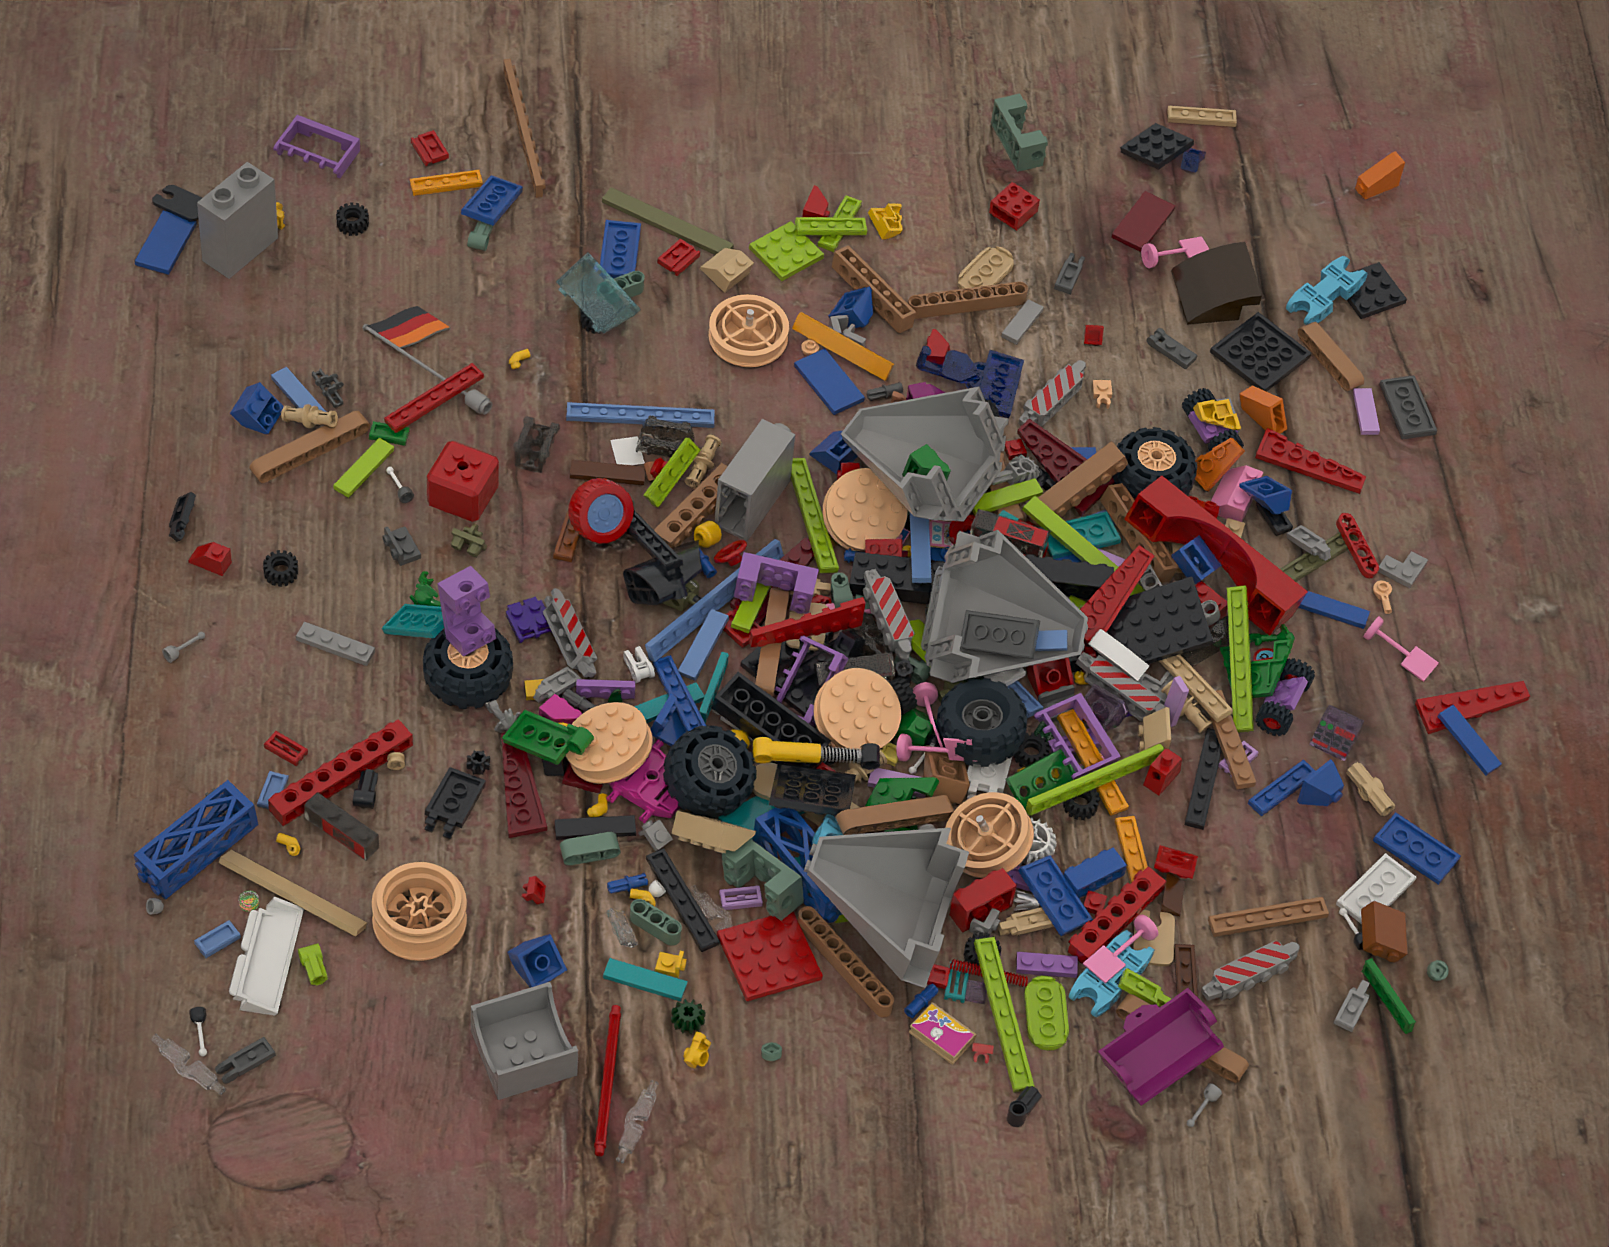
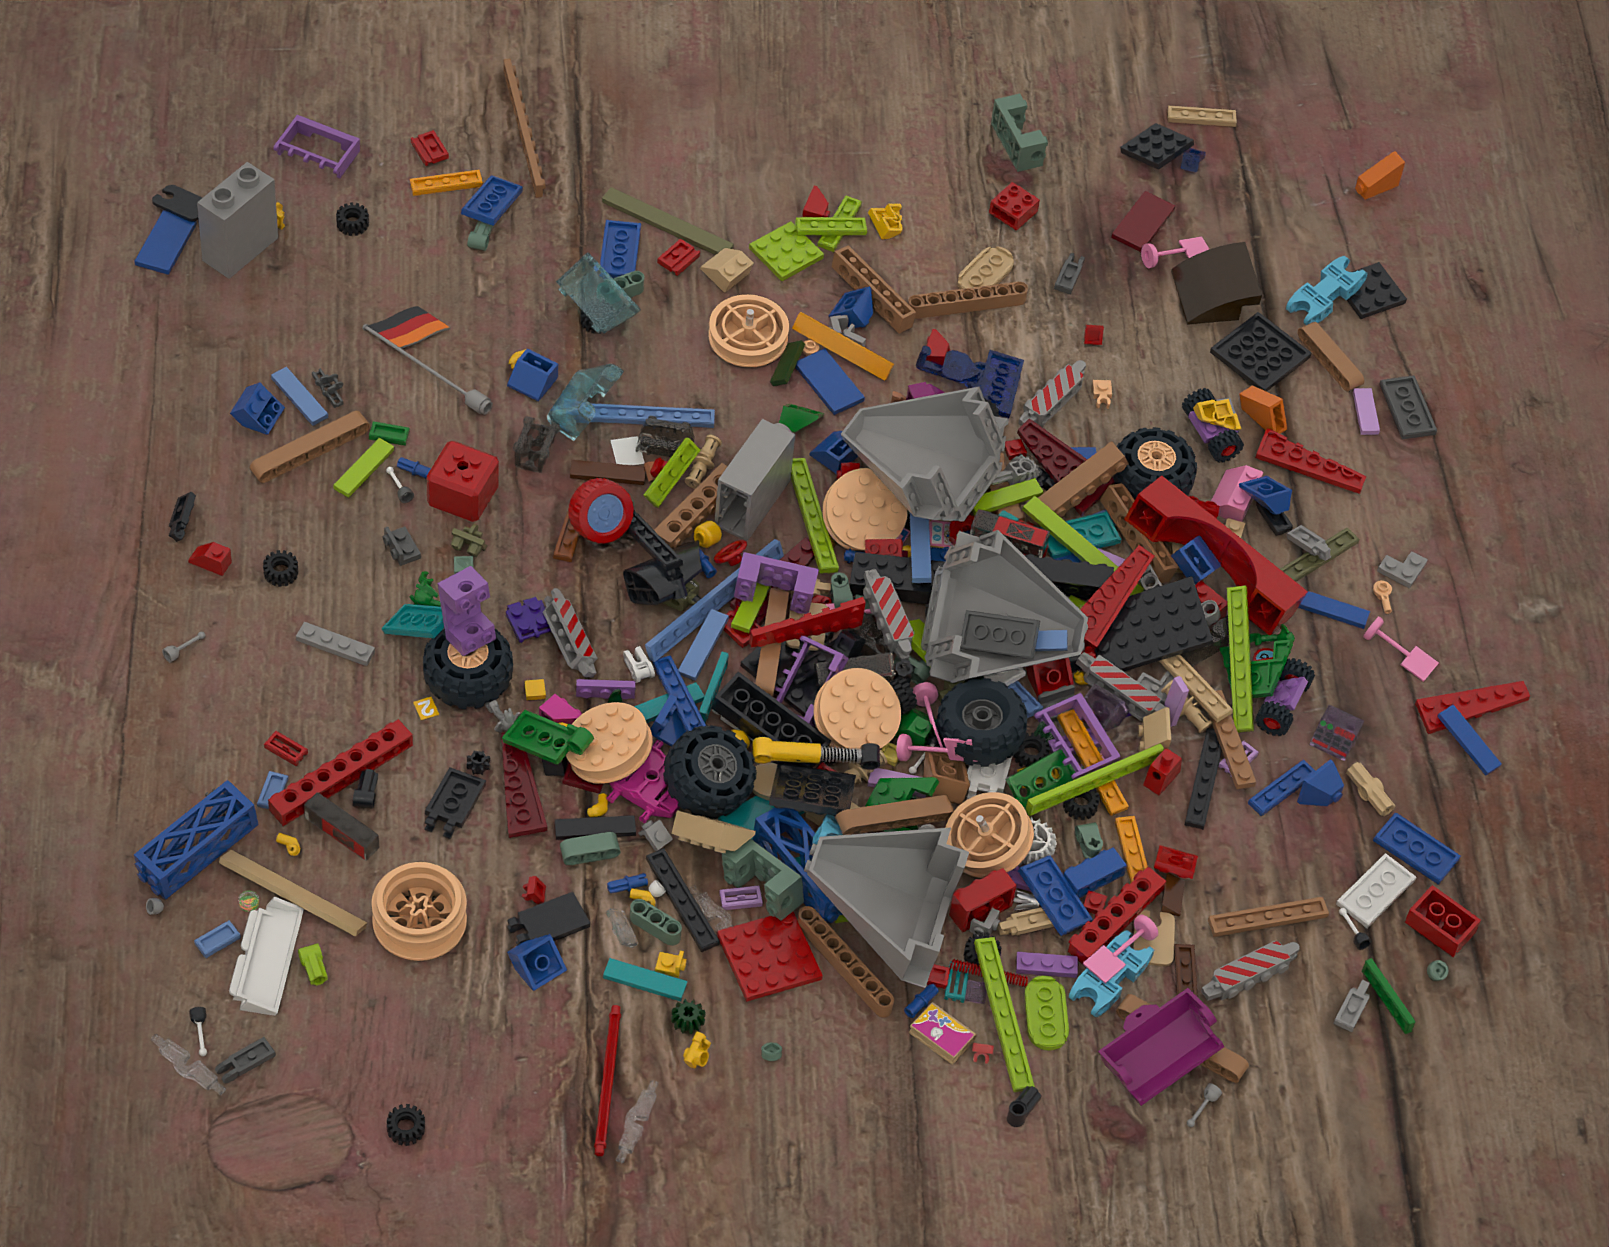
tan piece [281,404,338,428] -> none
red tile [384,363,484,433] -> none
tan bush [387,752,405,770] -> none
light grey container [471,982,578,1100] -> none
light grey hinge [533,666,582,703] -> none
dark grey axle [562,689,596,712] -> none
dark grey axle [867,382,903,400] -> none
green slope [902,444,951,481] -> none
light grey tile [1001,299,1044,345] -> none
white slope [1088,629,1149,681] -> none
lime hinge [1118,968,1171,1008] -> none
dark grey plate [1147,328,1197,370] -> none
orange wing [1195,438,1245,492] -> none
red beam [1336,513,1379,579] -> none
dark orange brick [1361,901,1408,963] -> none
none -> black tyre [387,1104,425,1146]
none -> blue axle [397,457,431,479]
none -> yellow sticker [413,696,439,720]
none -> sand green tile [454,556,473,574]
none -> blue slope [507,348,558,402]
none -> black tile [507,892,590,946]
none -> clear light blue windscreen [547,364,624,441]
none -> dark green tile [770,340,805,386]
none -> green slope [779,403,824,433]
none -> sand green piece [1075,822,1103,859]
none -> red brick [1405,885,1481,958]

